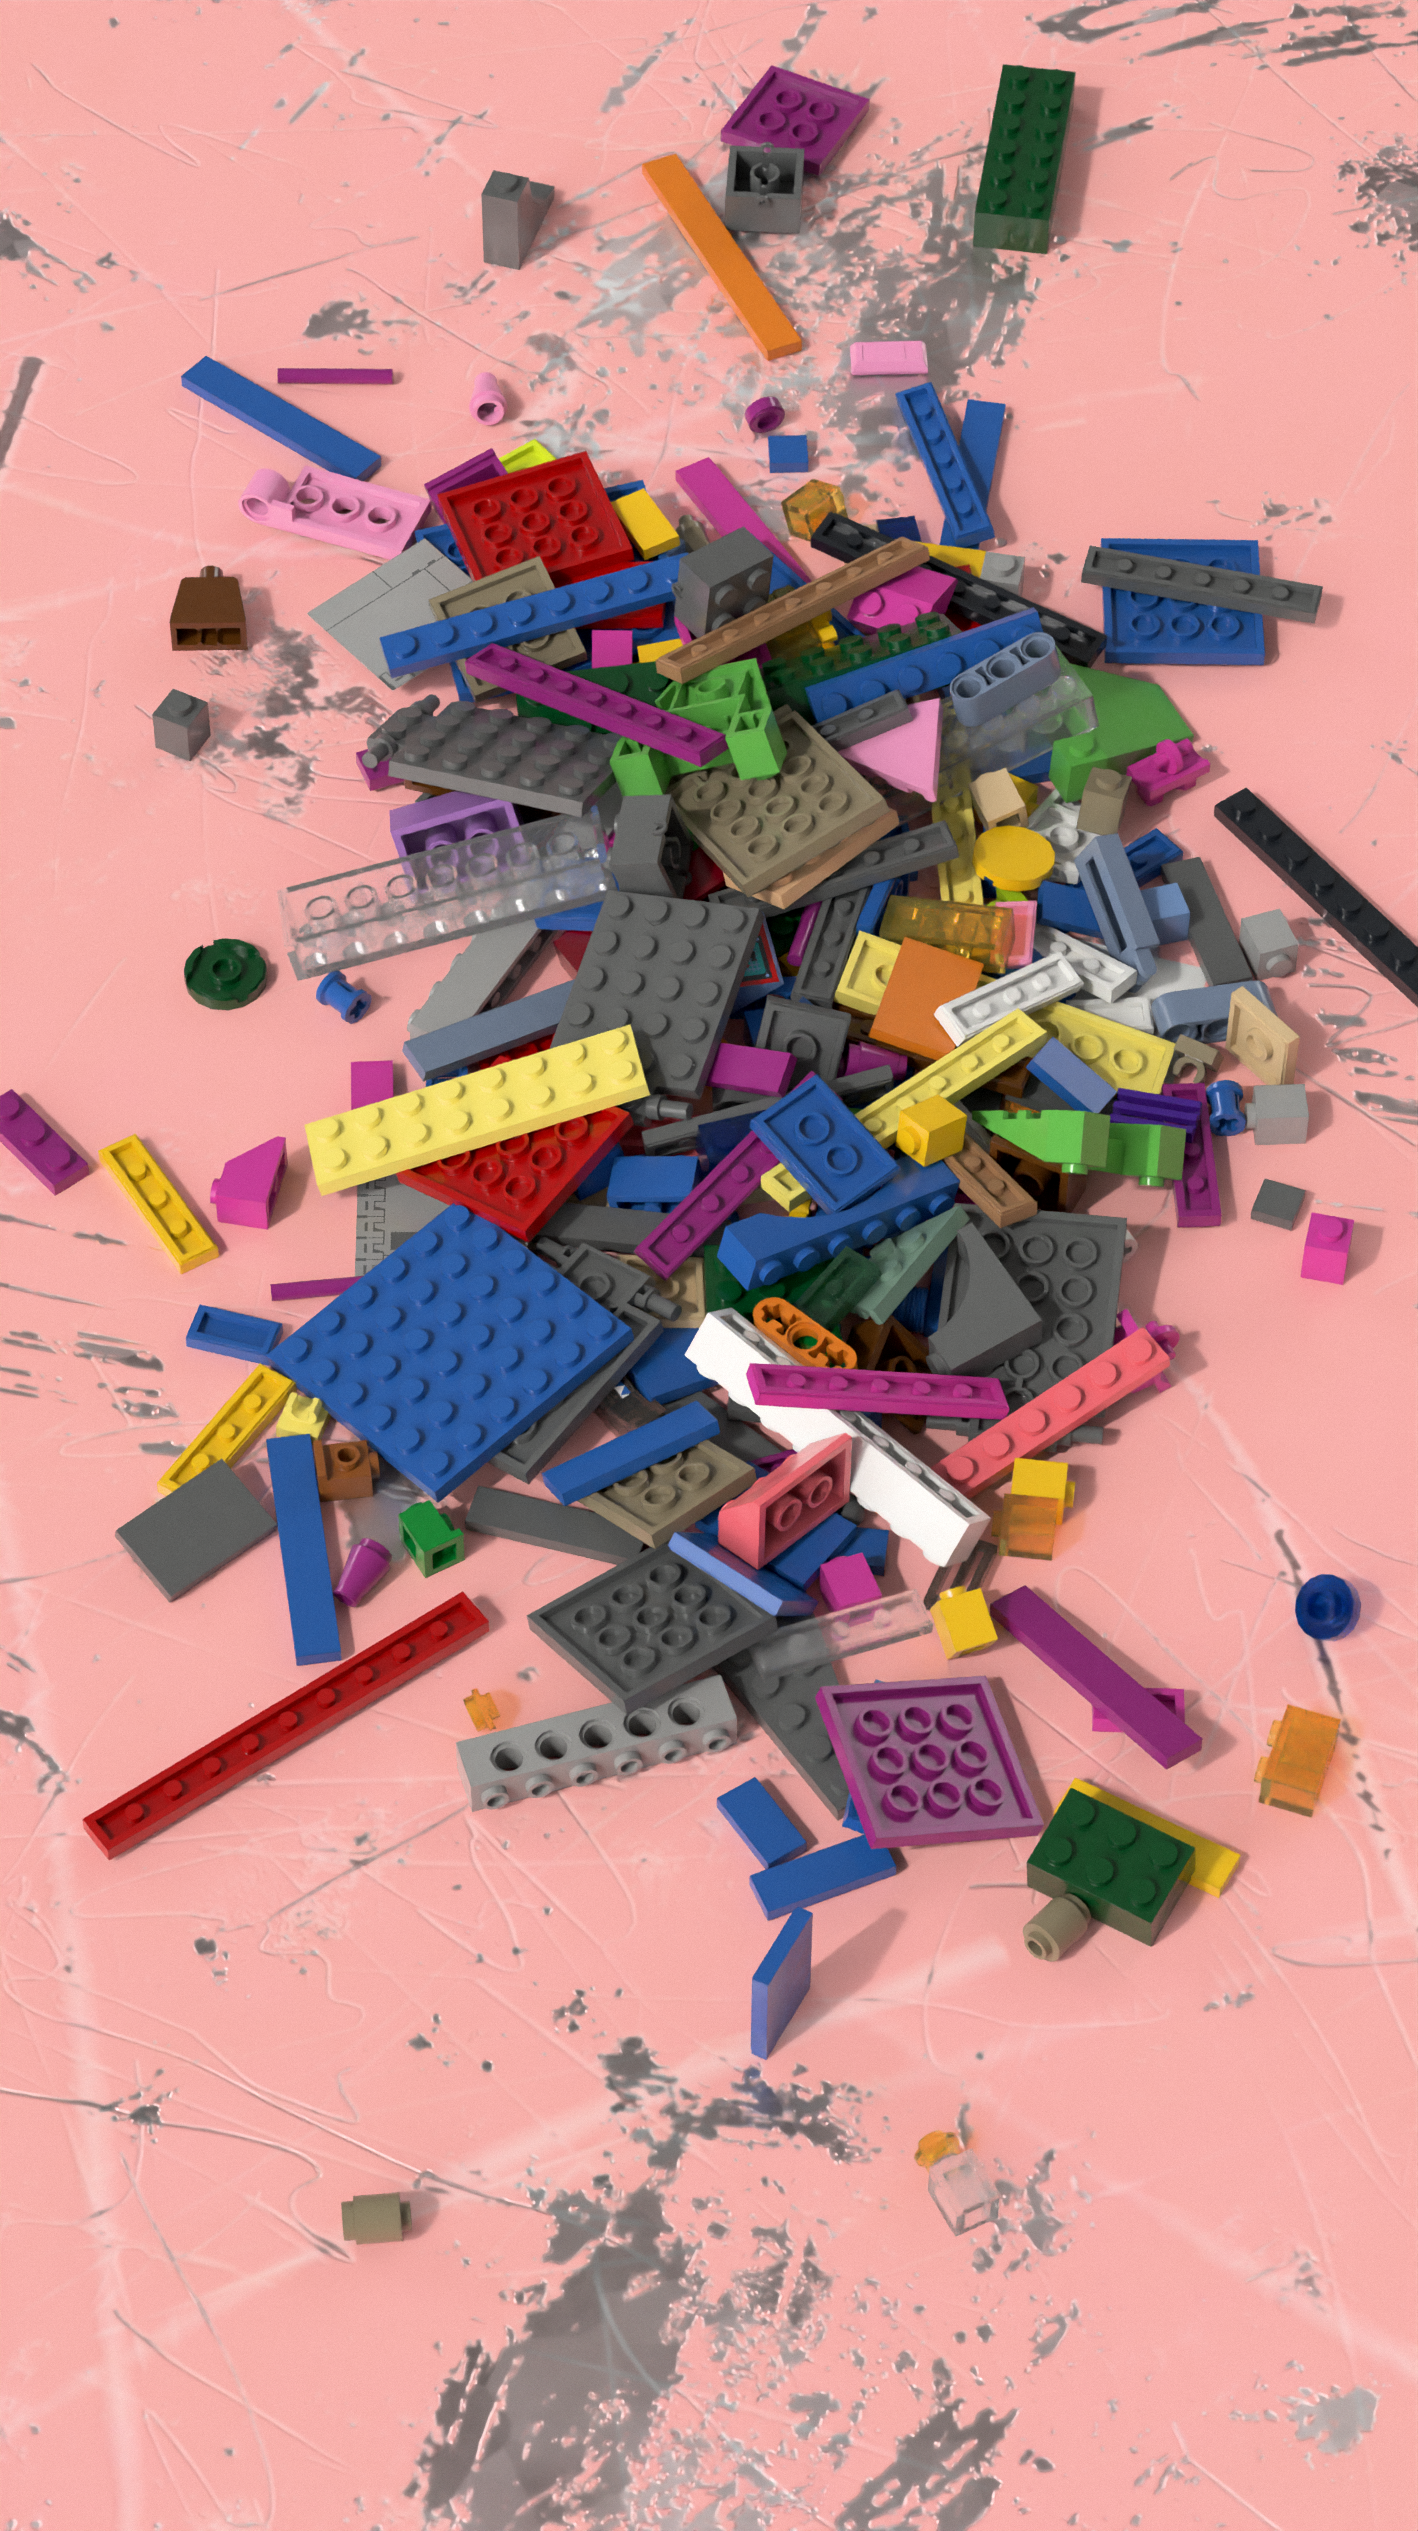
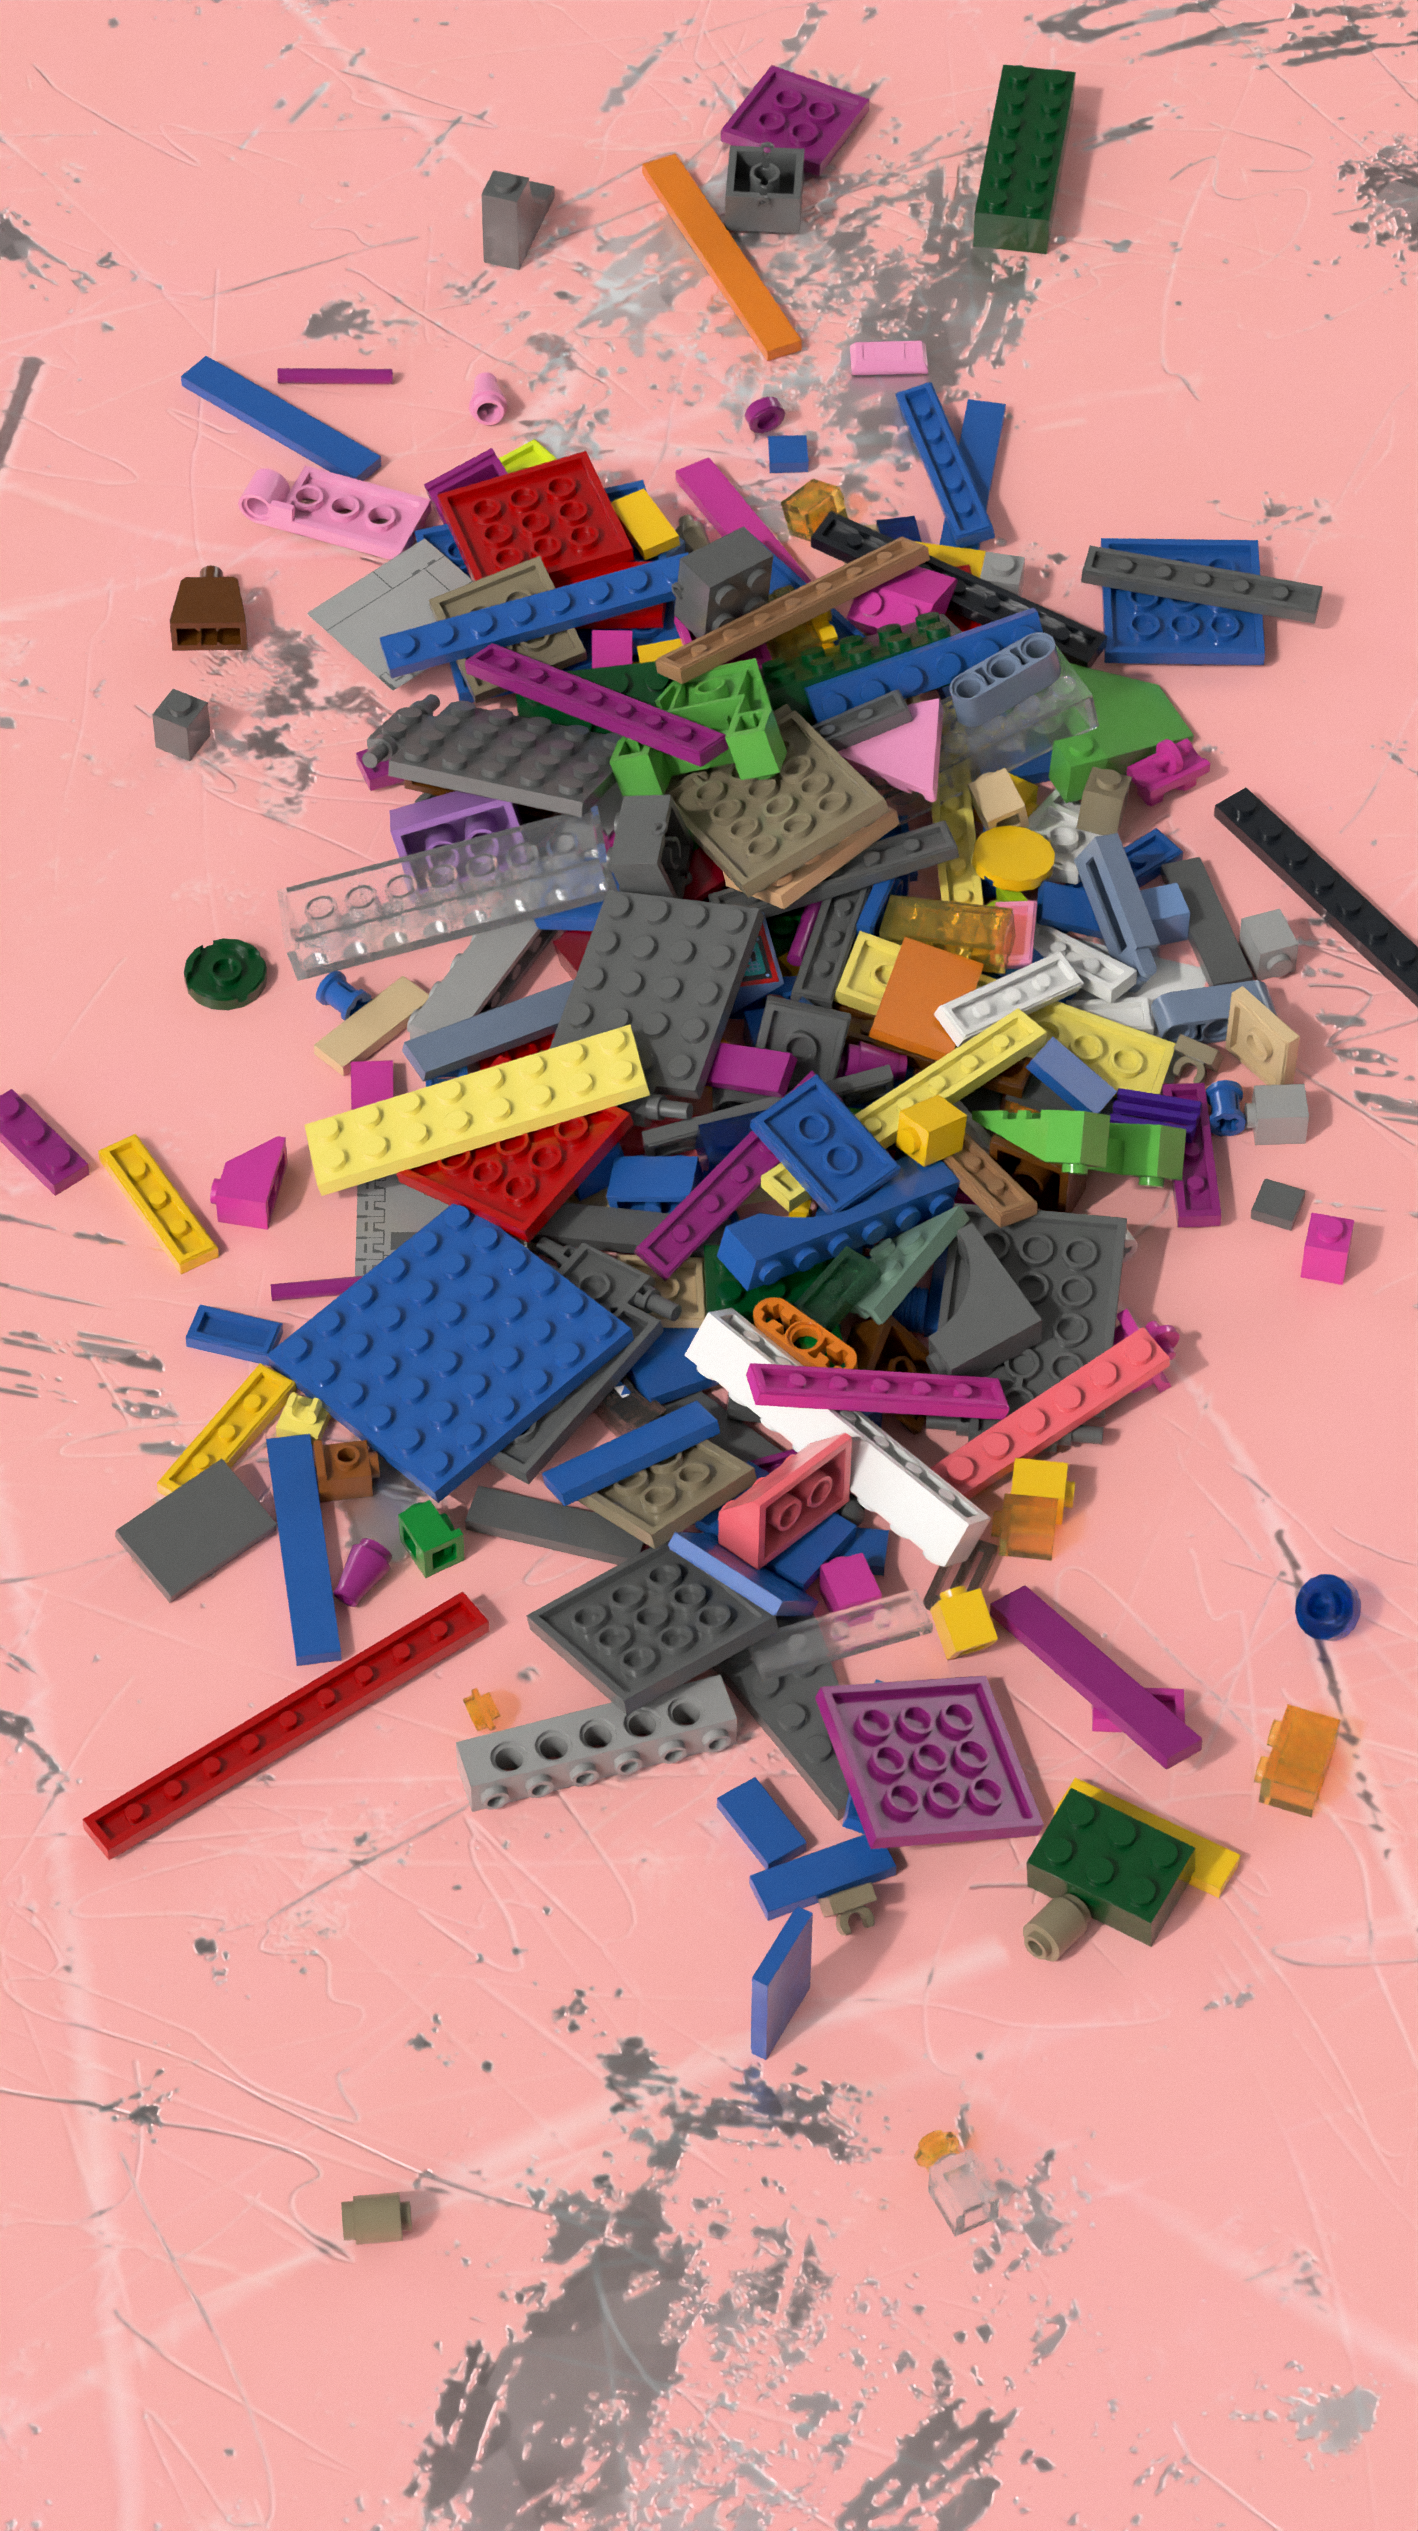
none -> tan tile [314,976,429,1076]
none -> dark tan tile [818,1882,877,1936]

